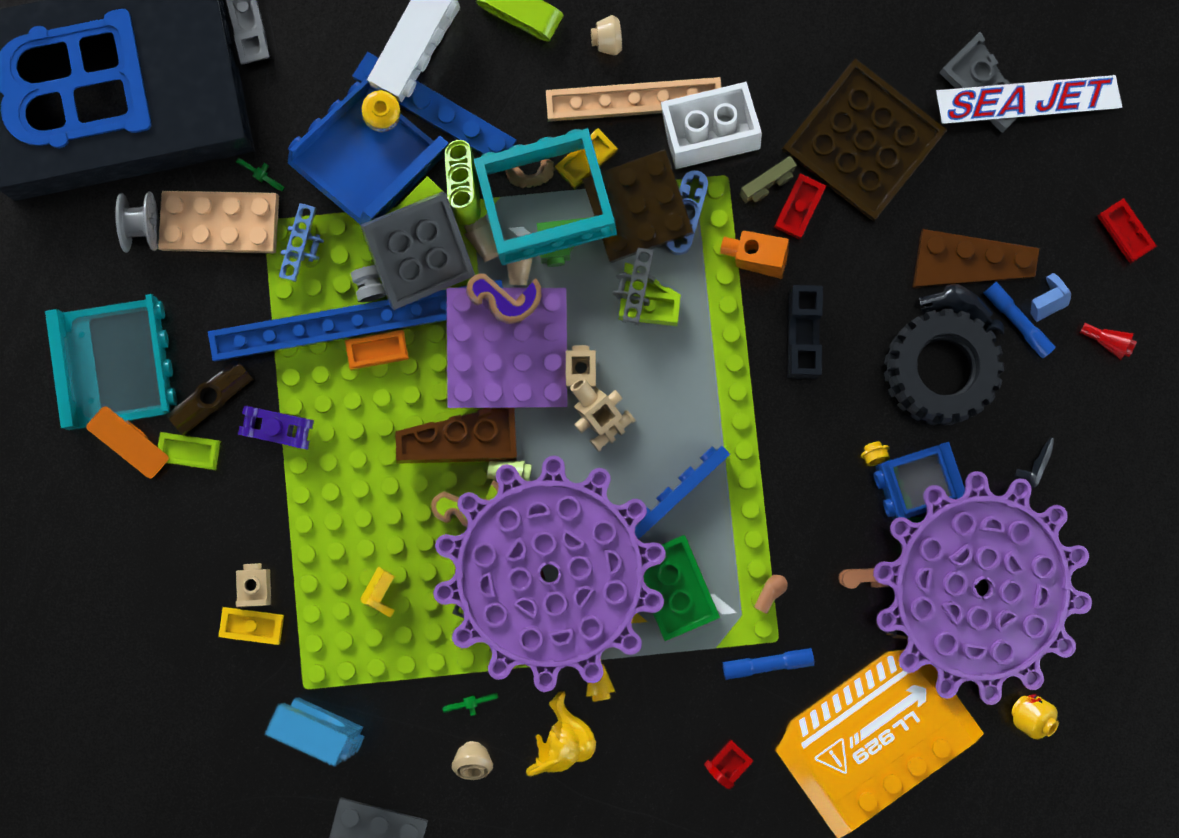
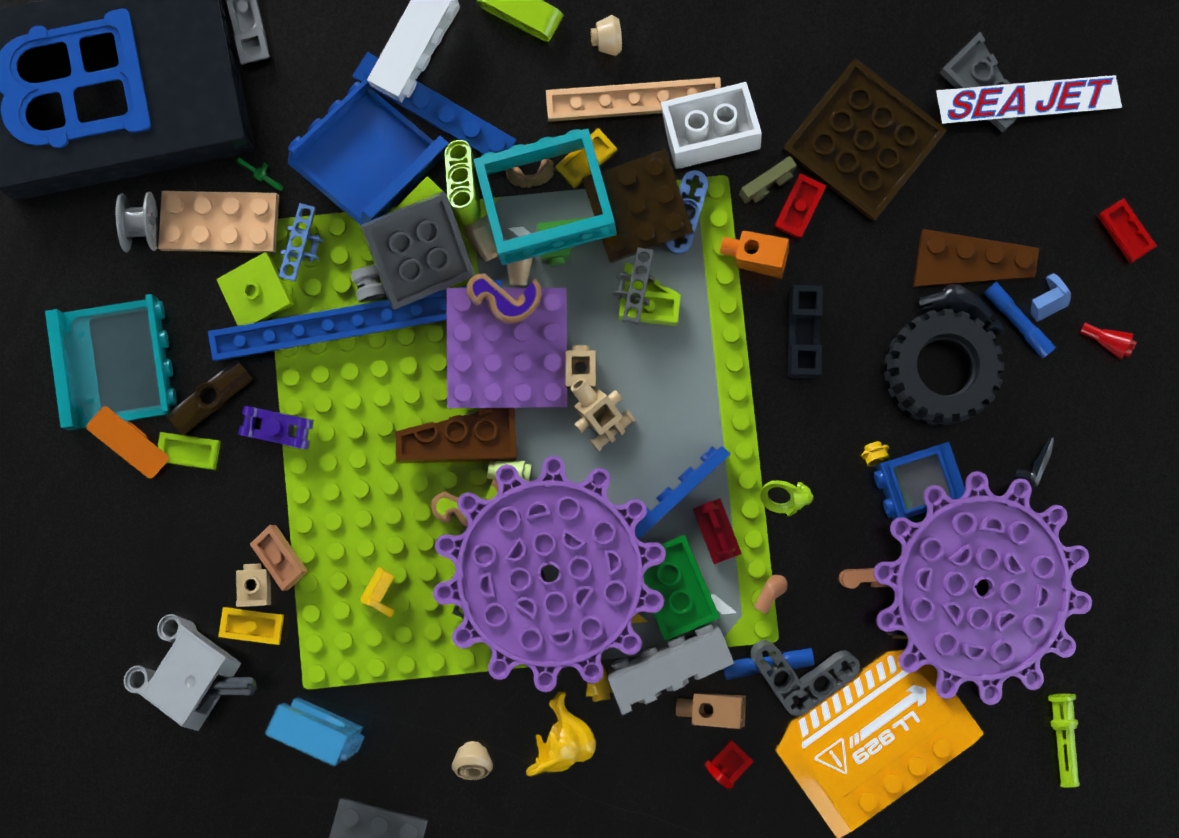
orange tile [345,329,409,370] -> none
yellow head [361,90,400,132] -> none
green piece [442,693,499,716] -> none
yellow head [1011,694,1059,740] -> none
none -> light grey piece [124,614,257,731]
none -> lime plate [216,252,294,326]
none -> nougat plate [250,525,309,591]
none -> light grey wedge [607,624,734,715]
none -> medium nougat torso [676,692,746,729]
none -> dark red hinge [693,498,742,564]
none -> dark grey beam [751,640,860,716]
none -> lime piece [760,480,814,516]
none -> lime pin [1048,694,1080,788]

